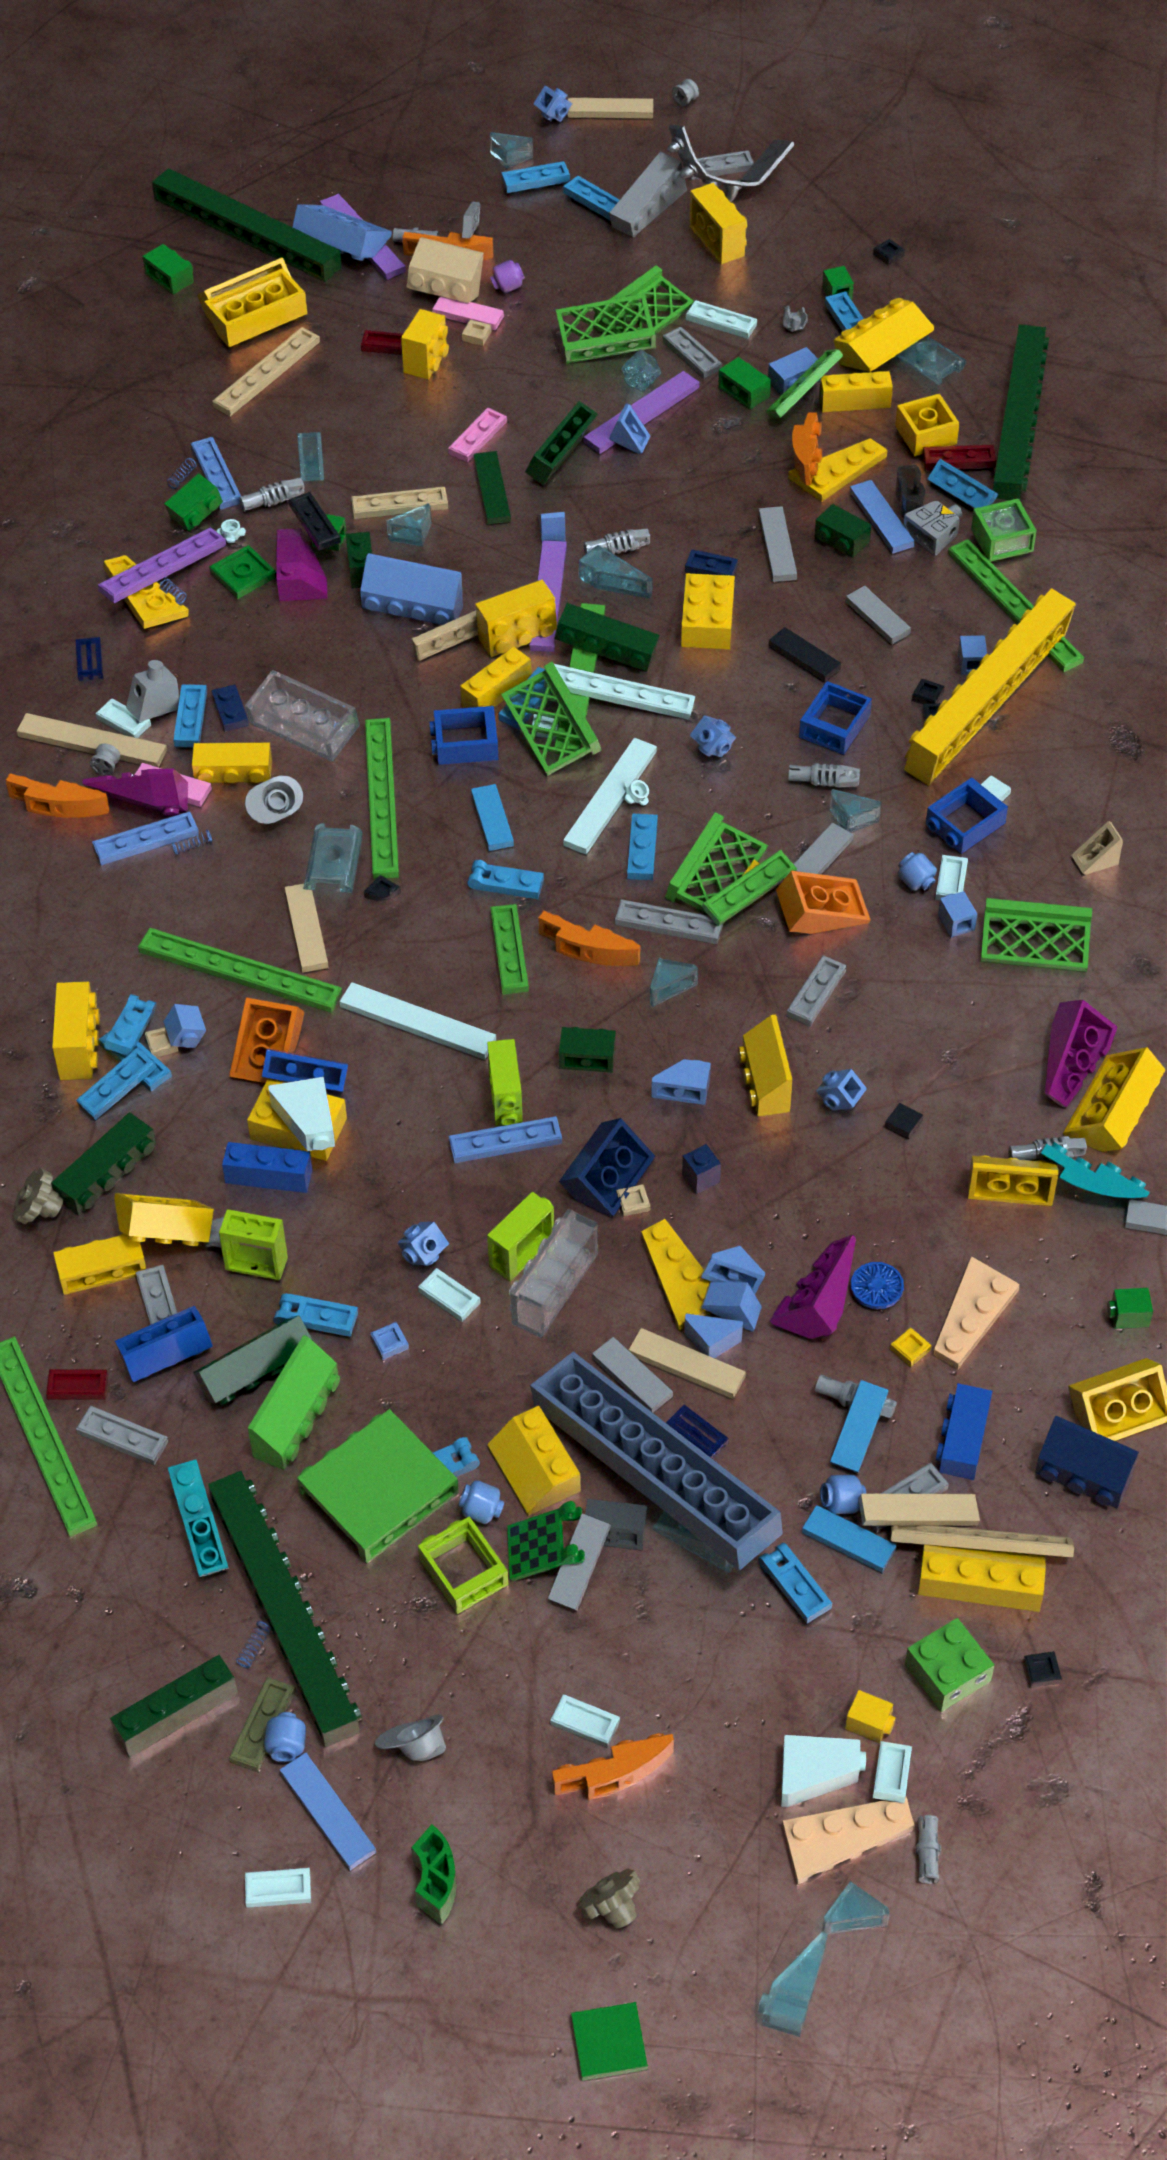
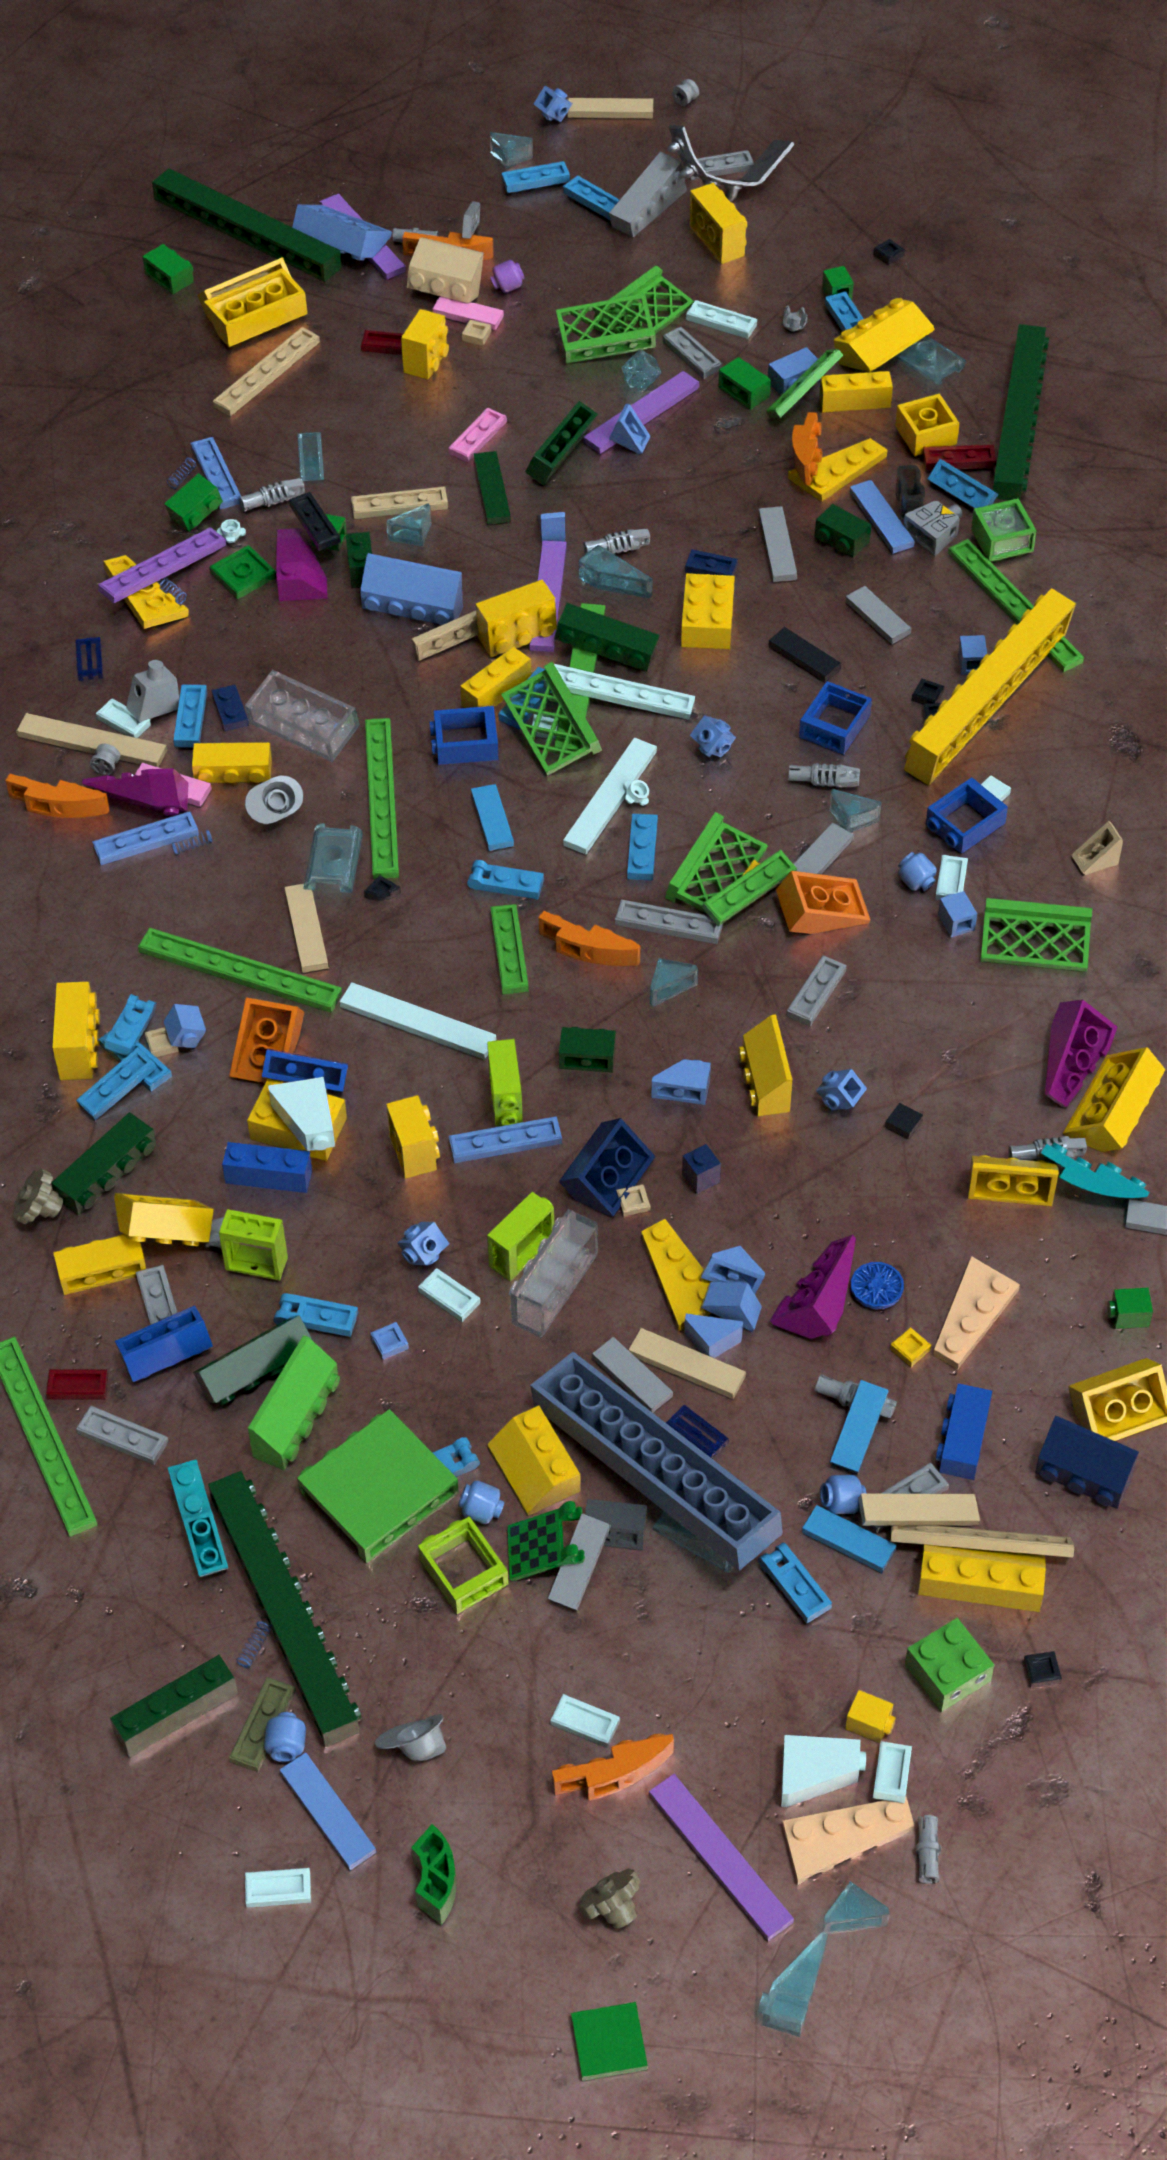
none -> yellow brick [386,1095,440,1179]
none -> medium lavender tile [649,1774,794,1941]

